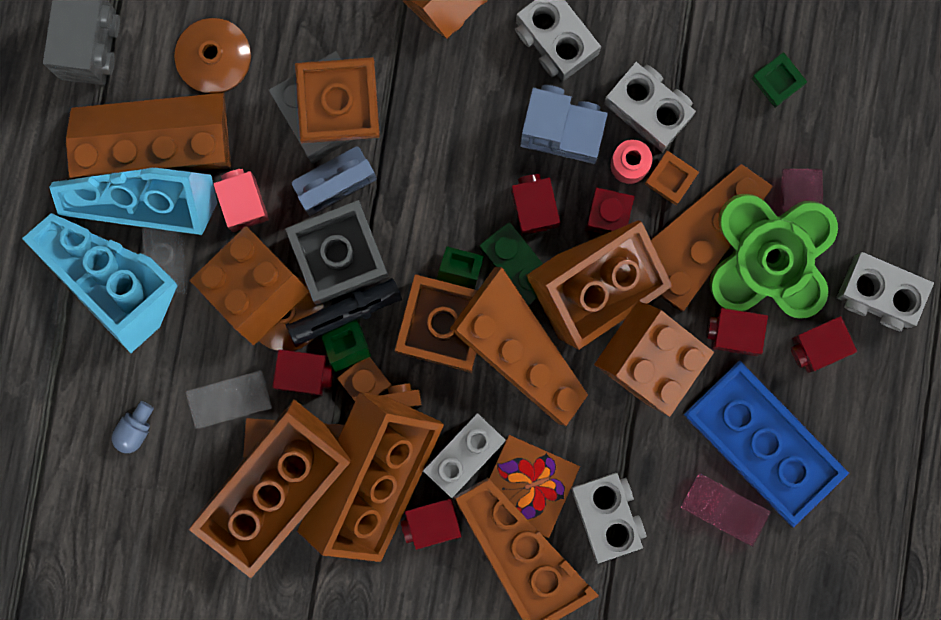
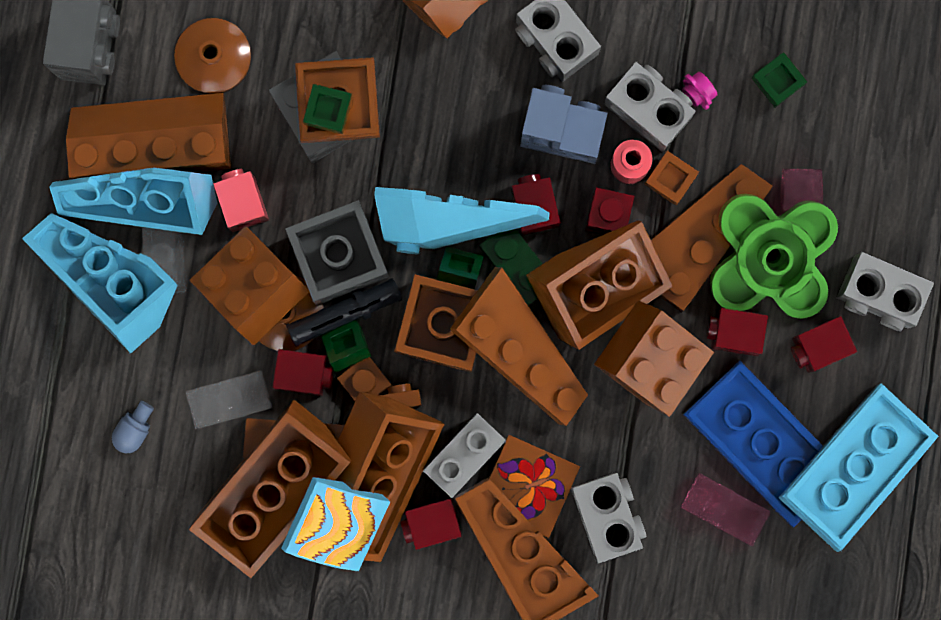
sand blue bracket [292,147,377,216] -> none
none -> slope [281,477,390,571]
none -> dark green plate [303,84,353,135]
none -> medium azure wedge [374,187,550,254]
none -> dark pink plate [682,71,718,110]
none -> medium azure tile [779,383,939,552]

